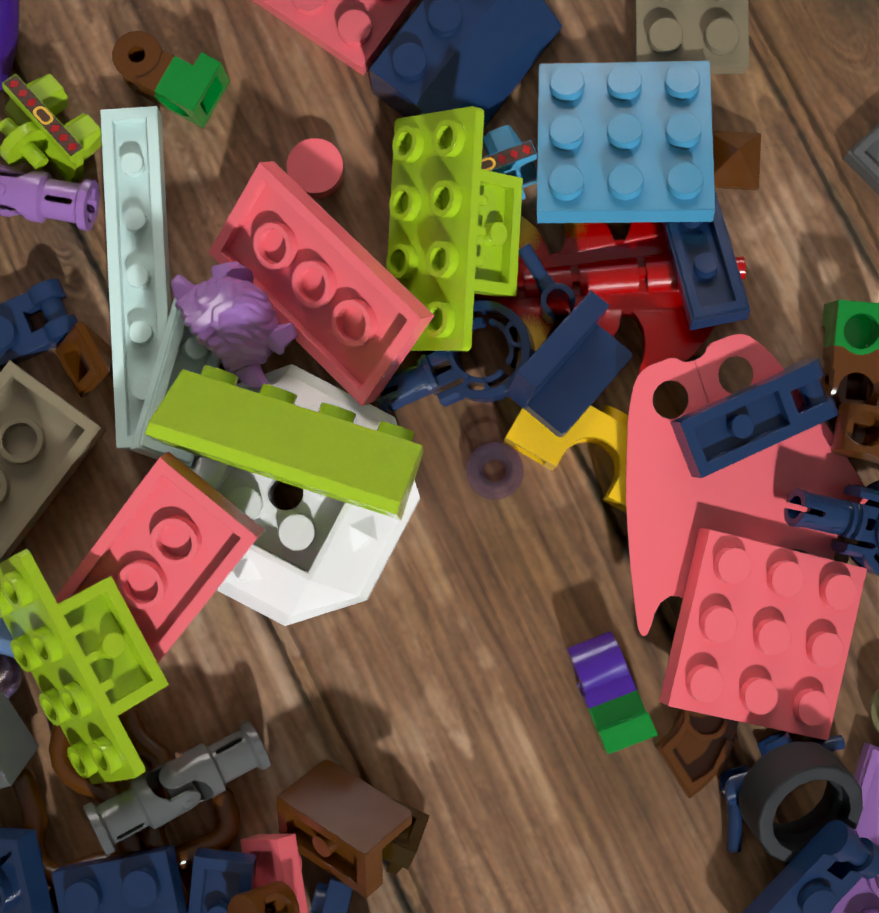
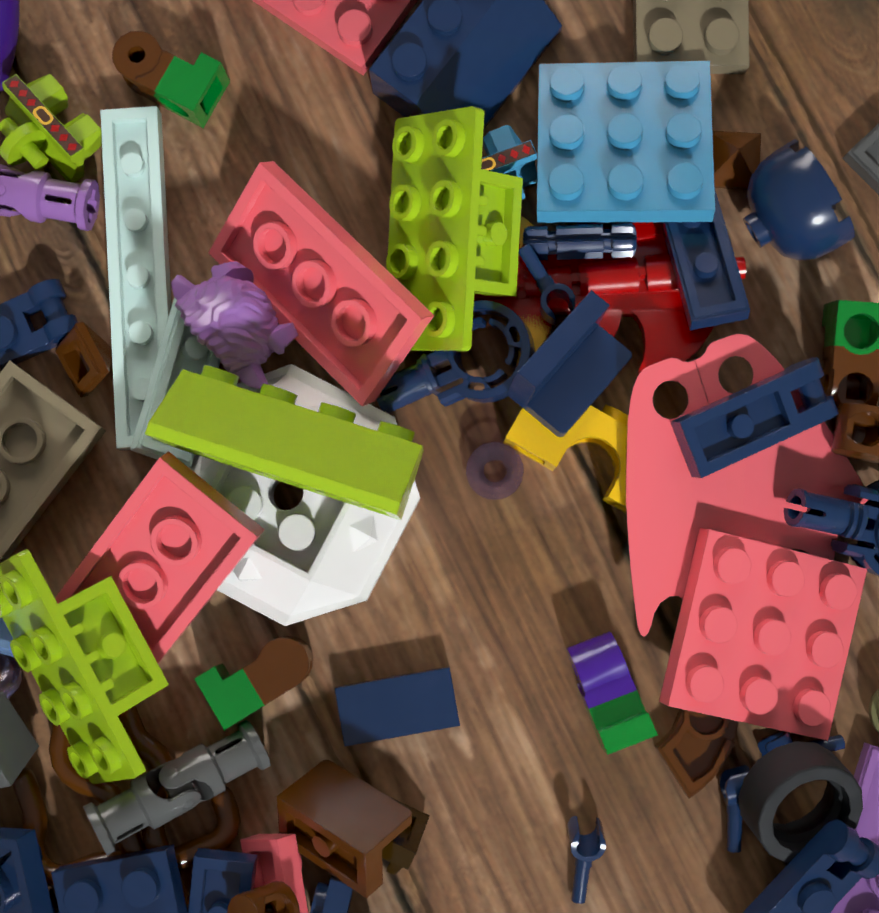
coral tile [287,138,345,199] -> none
none -> leg [194,636,314,730]
none -> dark blue tile [335,666,460,747]
none -> dark blue axle [523,223,637,261]
none -> dark blue hand [567,816,606,904]
none -> dark blue cylinder [743,139,855,260]

